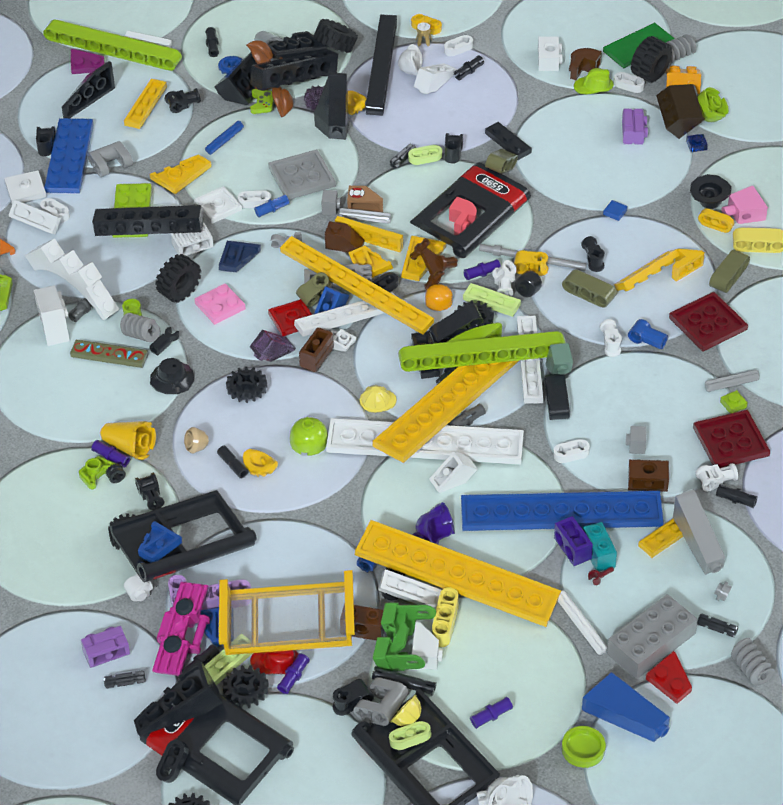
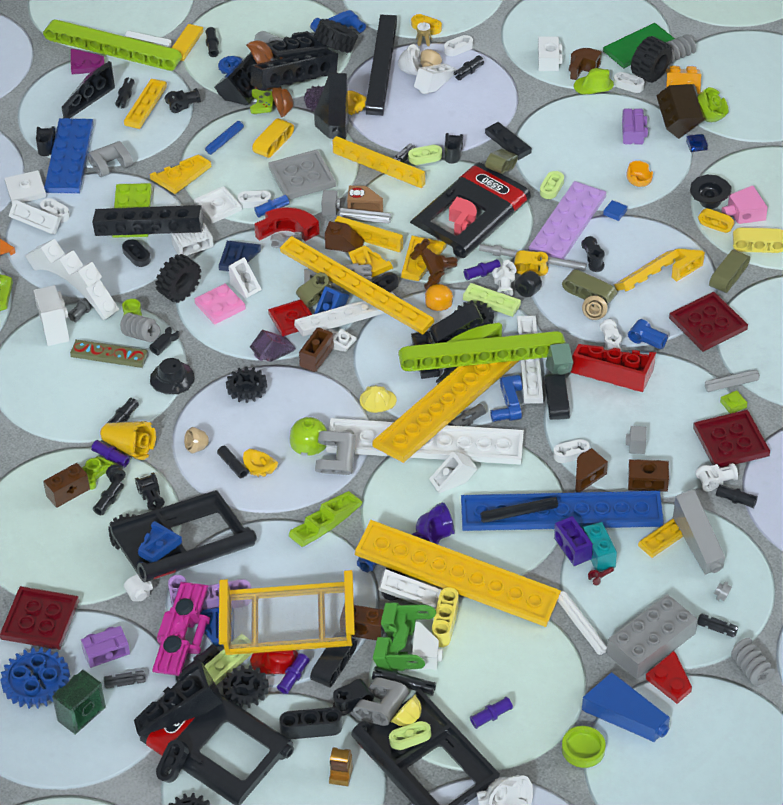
none -> dark red plate [0,586,79,650]
none -> blue gear [0,647,70,709]
none -> reddish brown brick [43,463,90,508]
none -> clear green brick [52,669,106,735]
none -> black pin [93,479,124,516]
none -> black pin [107,398,139,423]
none -> black pin [115,77,135,109]
none -> black plate [122,239,151,267]
none -> yellow tile [172,24,204,61]
none -> white slope [229,257,262,298]
none -> yellow beam [252,118,294,158]
none -> red arch [254,207,320,241]
none -> black beam [279,707,342,740]
none -> lime slope [289,491,362,547]
none -> blue beam [310,10,366,33]
none -> black beam [310,632,358,688]
none -> light grey connector [315,431,356,475]
none -> pearl gold leg [329,747,353,786]
none -> yellow plate [332,136,425,188]
none -> tan cone [420,49,442,67]
none -> black axle [480,497,558,523]
none -> blue beam [490,375,522,422]
none -> lavender plate [529,181,606,259]
none -> yellowish green plate [540,171,564,199]
none -> red wedge [571,344,656,392]
none -> reddish brown slope [575,448,608,493]
none -> tan cone [582,296,607,320]
none -> light orange hair [626,161,653,187]

